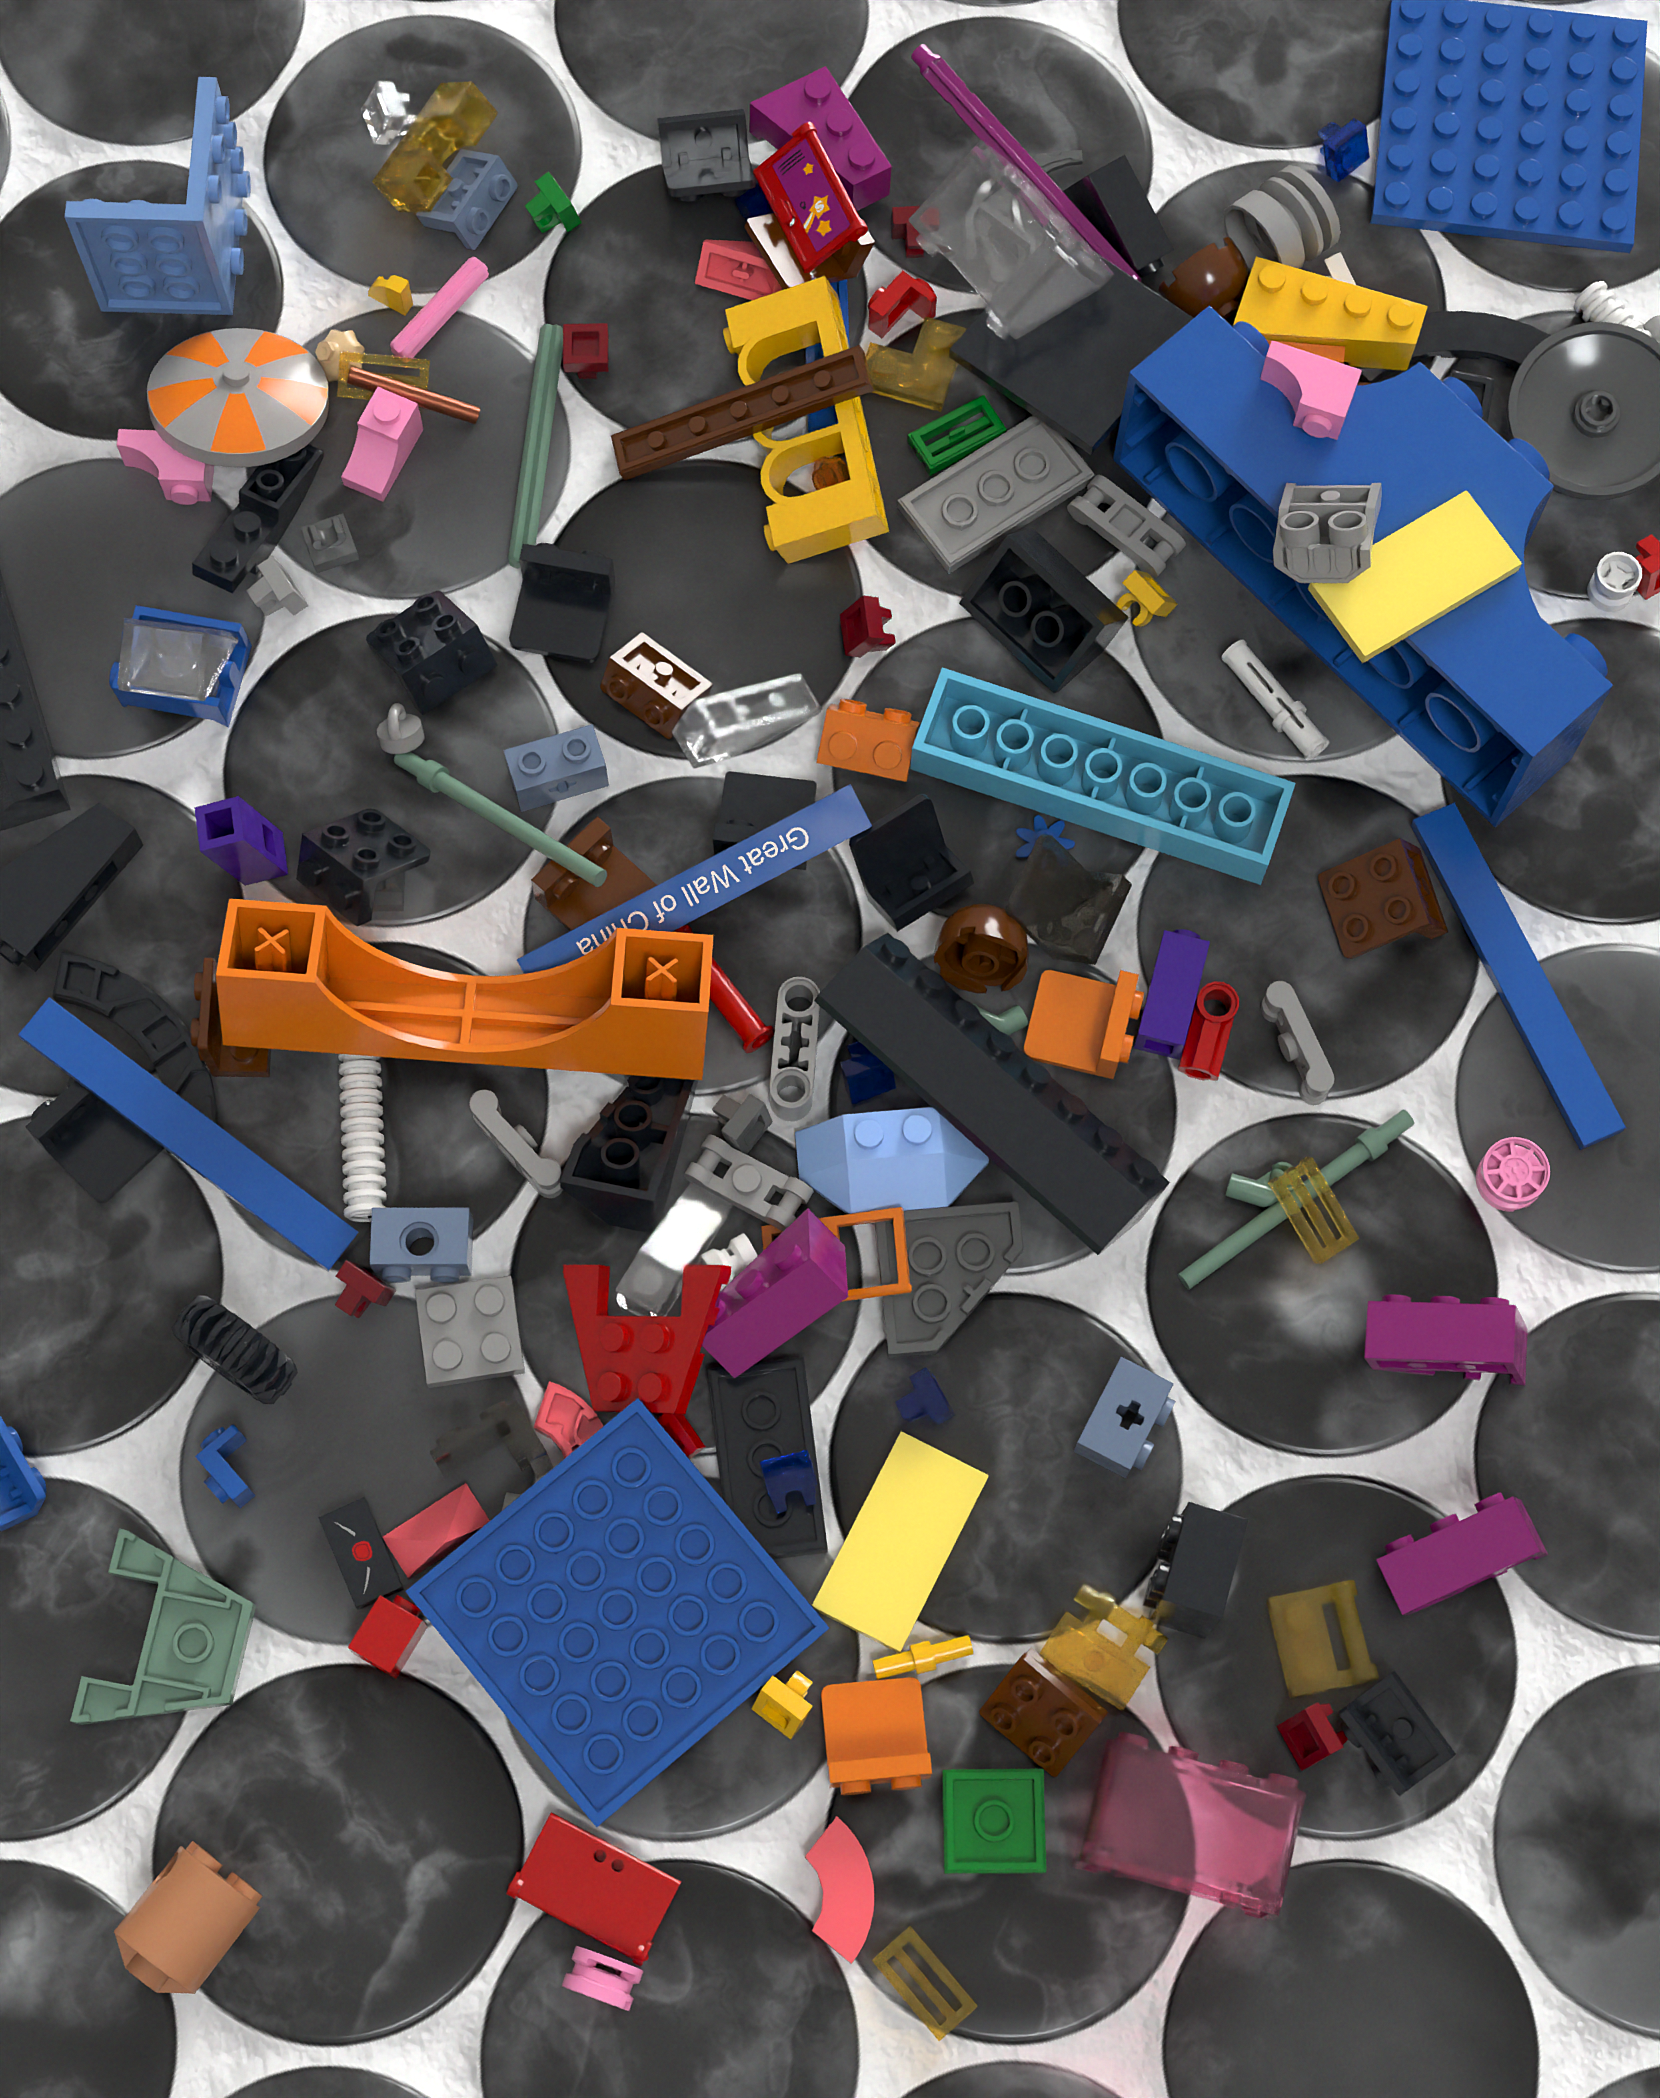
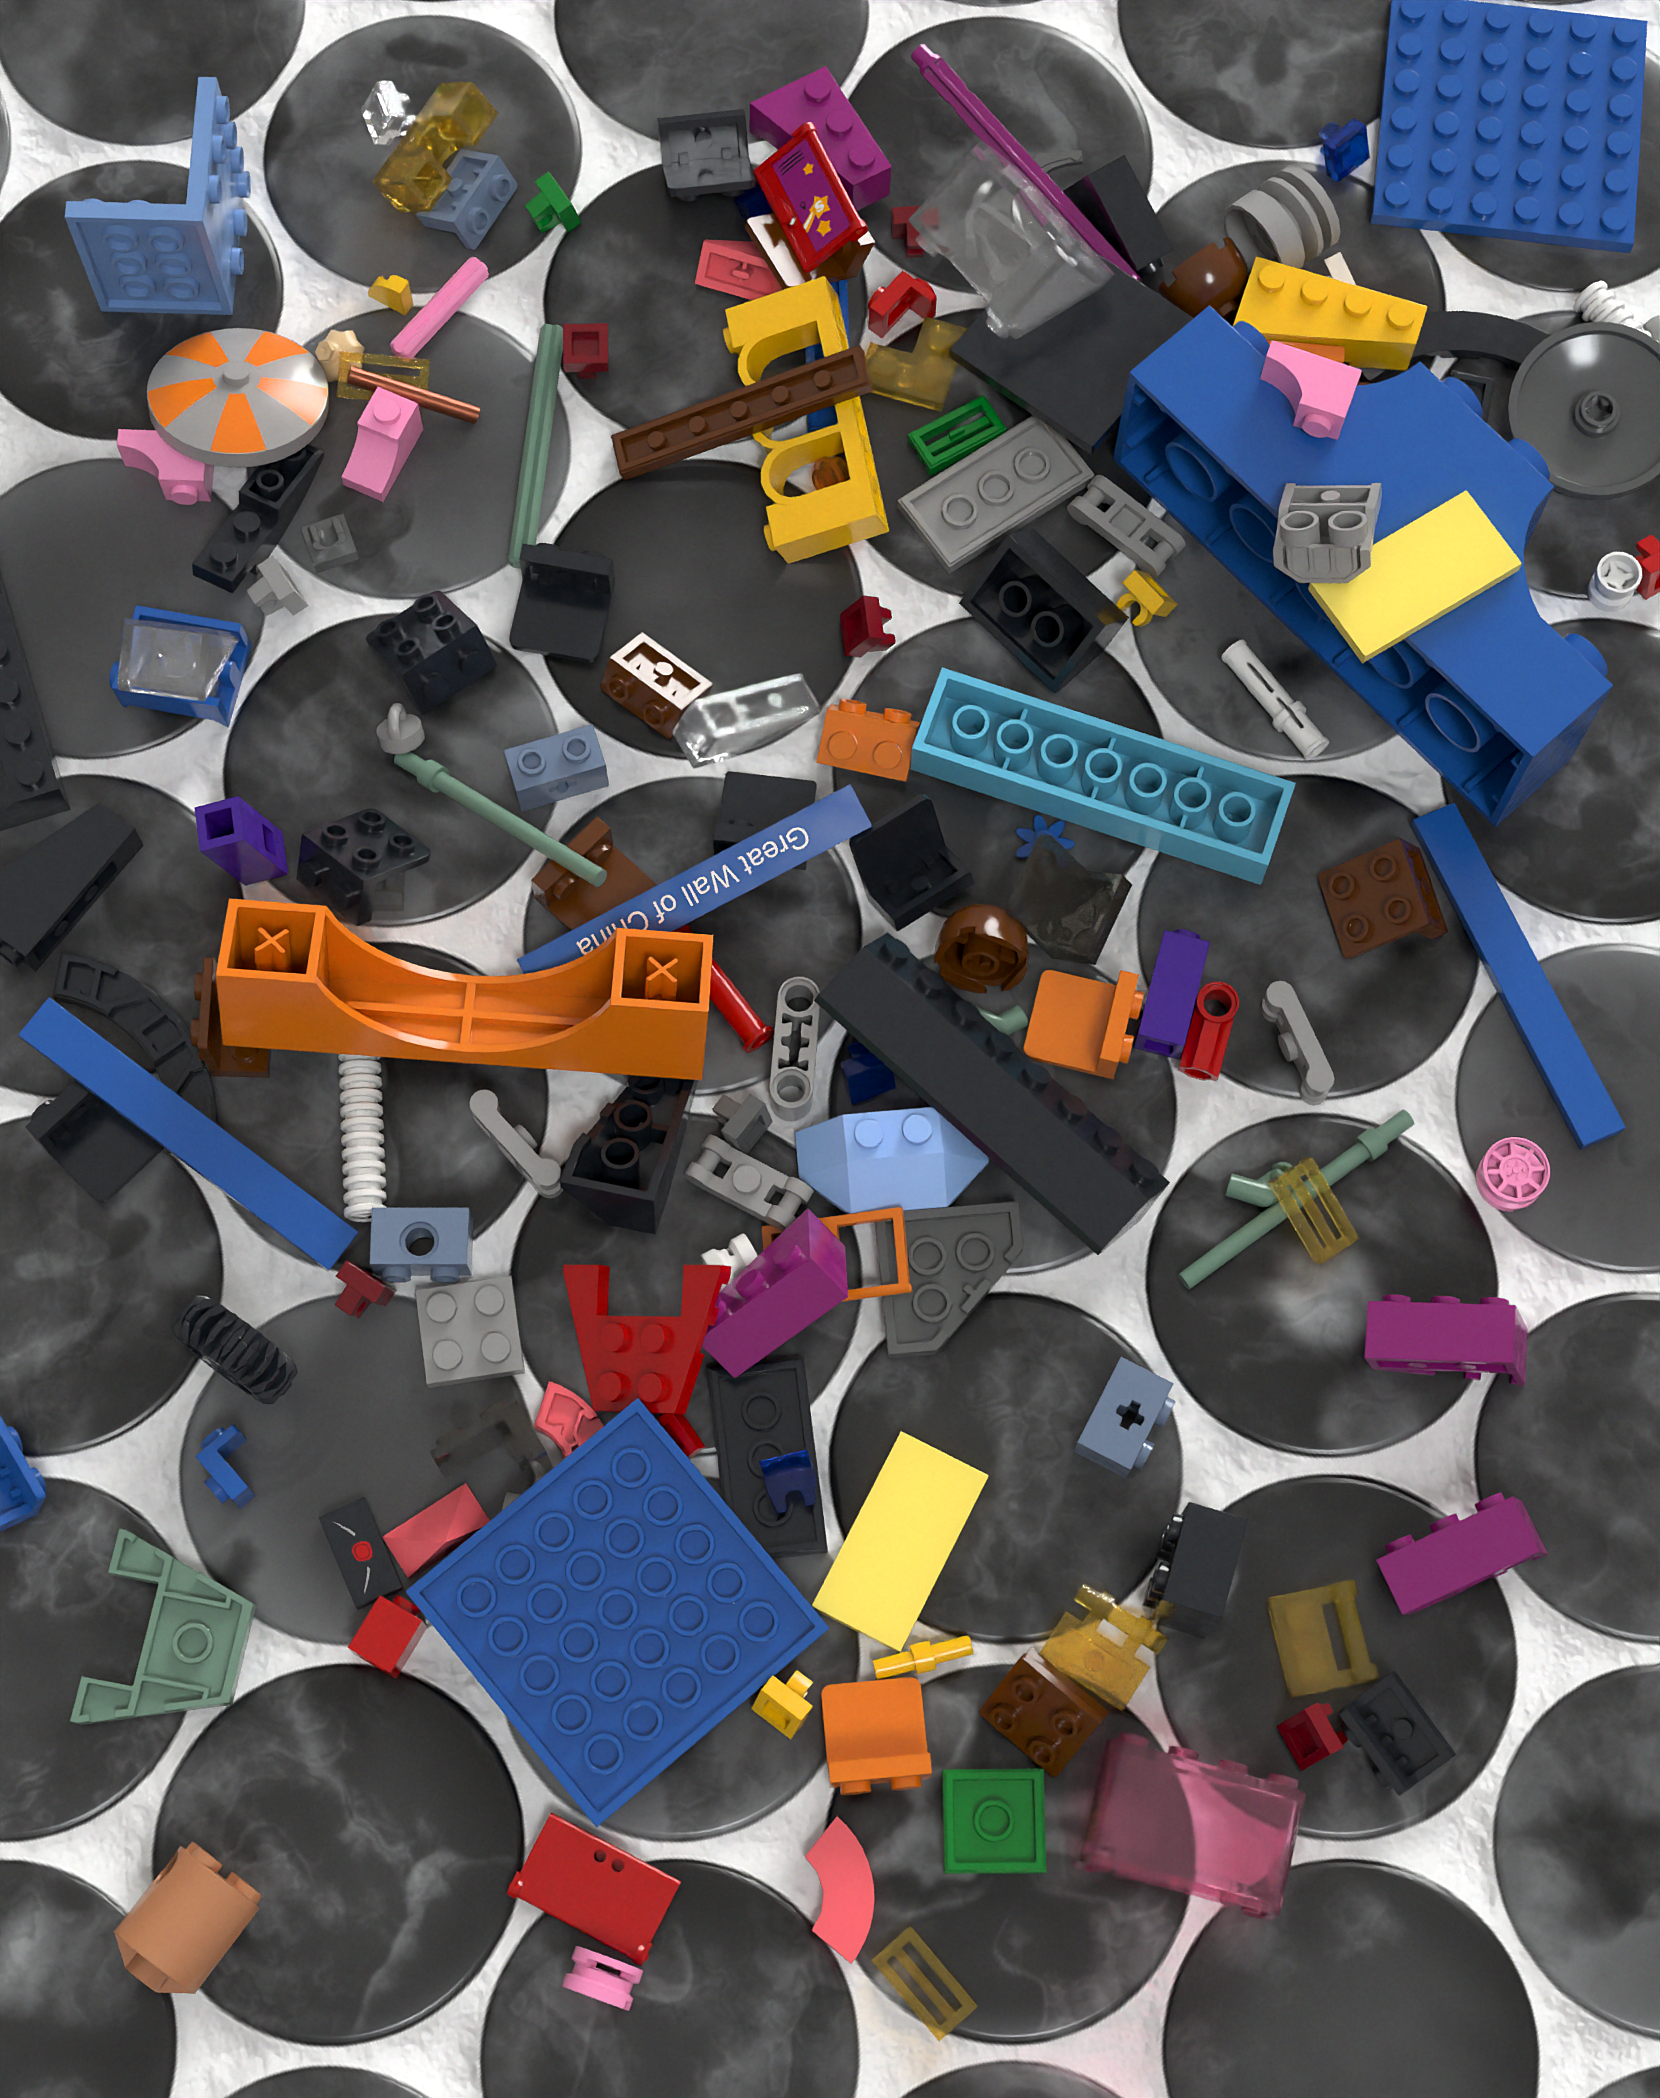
clear slope [615,1182,733,1316] -> none
clear blue tile [895,1368,956,1425] -> none

